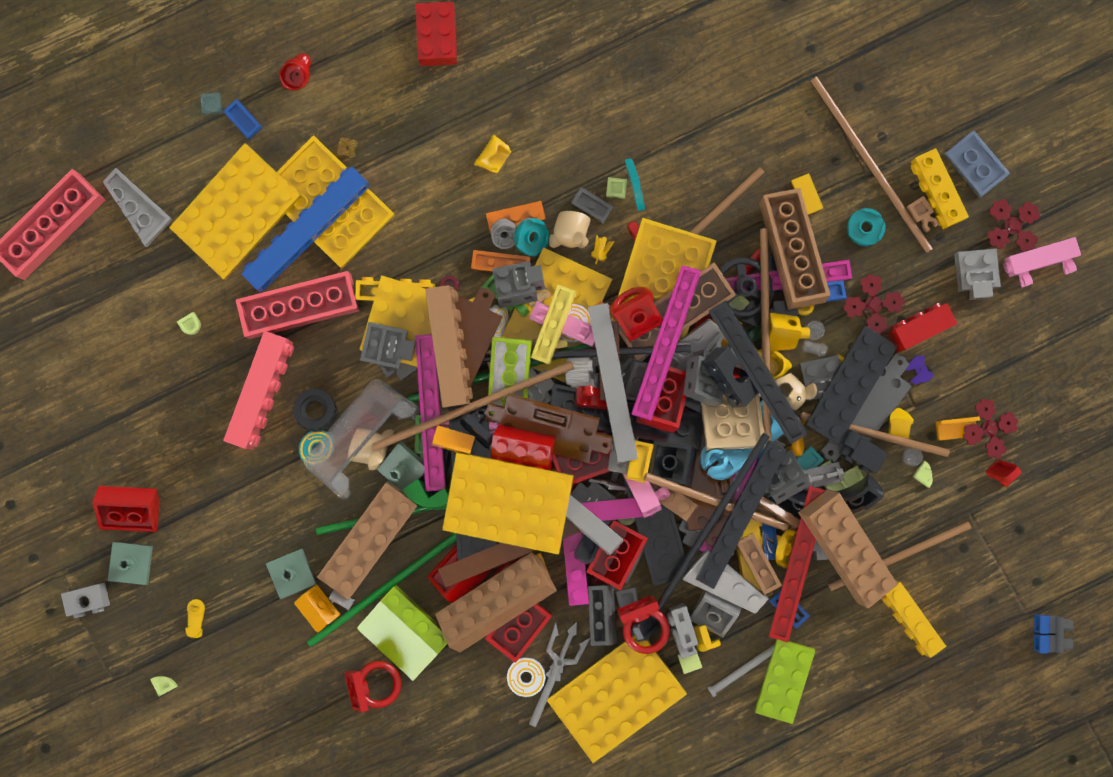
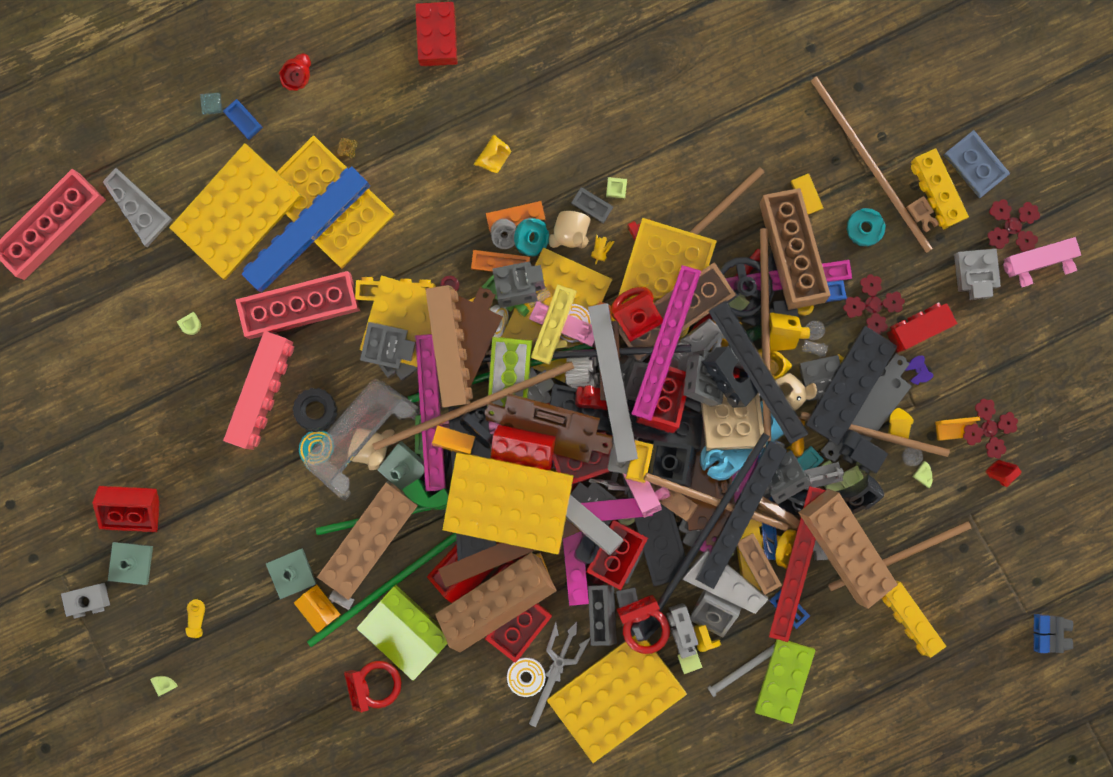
teal tile [625,158,645,211] -> none

